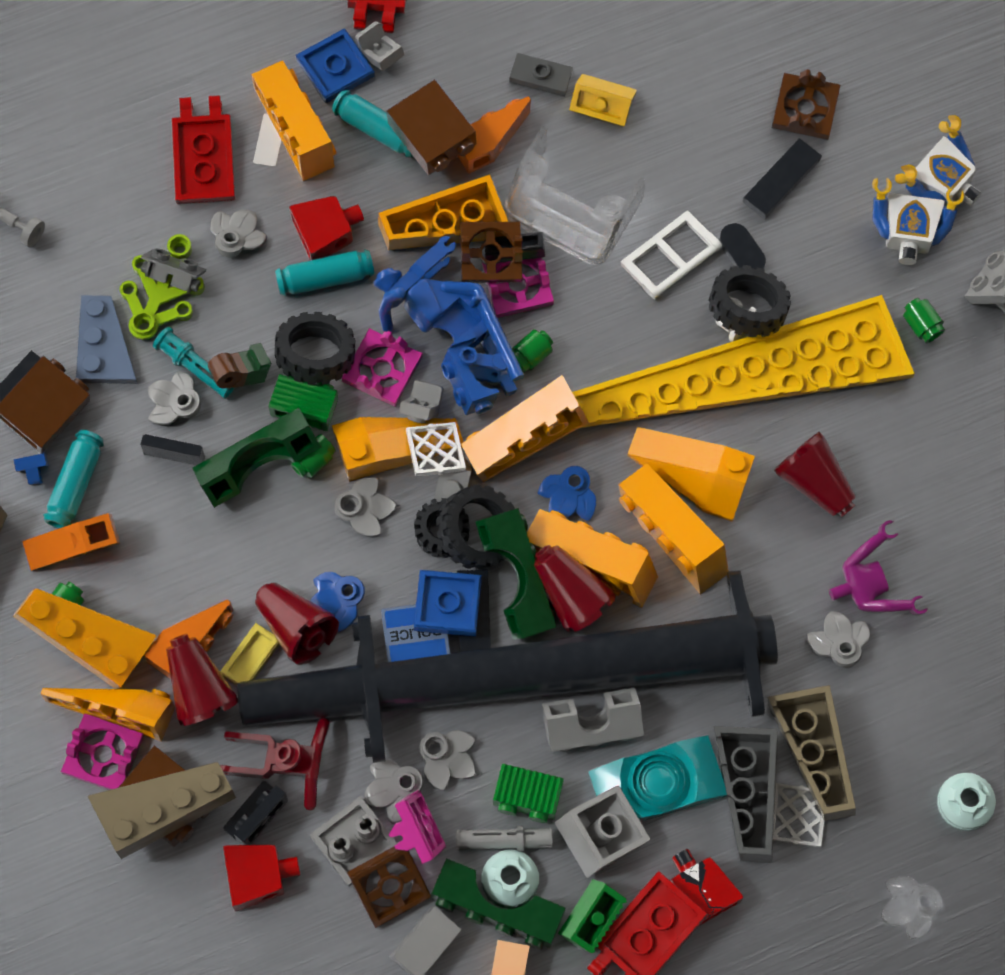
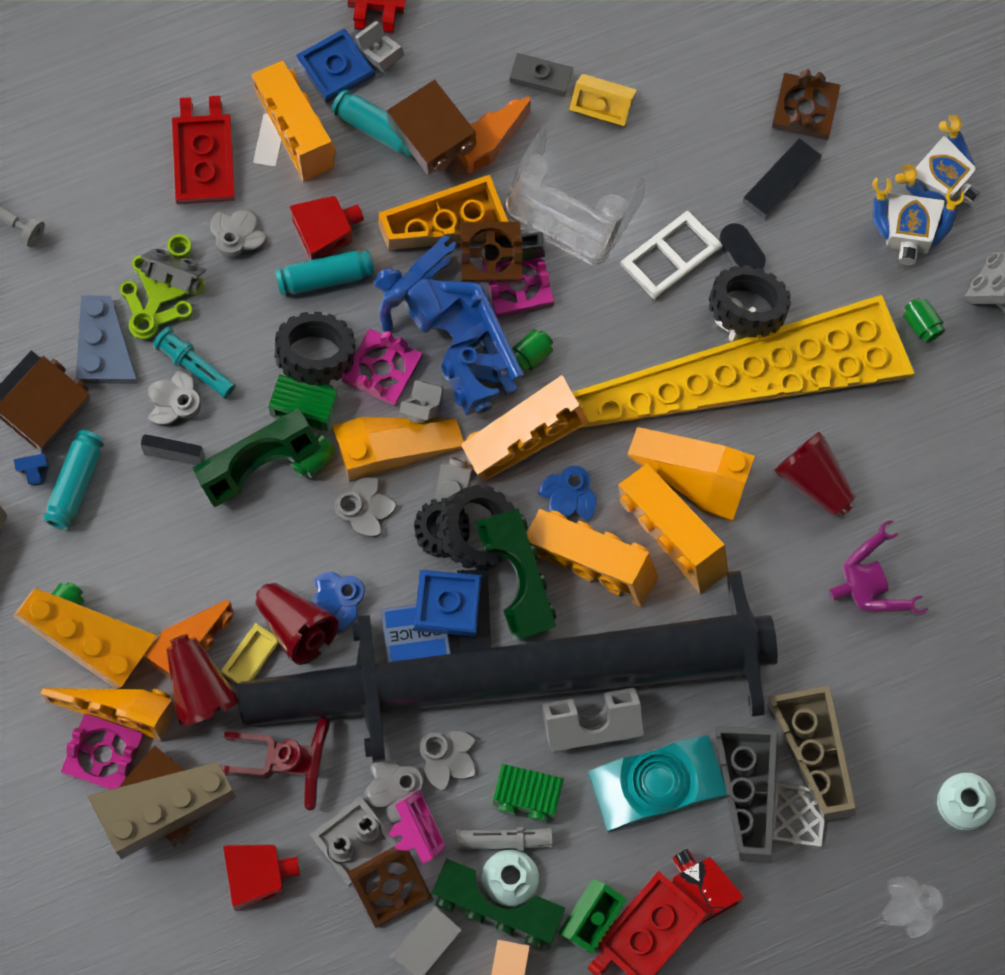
orange slope [22,513,120,571] -> none
leg [208,343,272,389] -> none
black bracket [223,781,288,845] -> none
white window [406,422,466,477] -> none
dark red cone [534,545,616,632] -> none
light grey slope [555,785,651,878] -> none
light grey plate [807,611,870,668] -> none

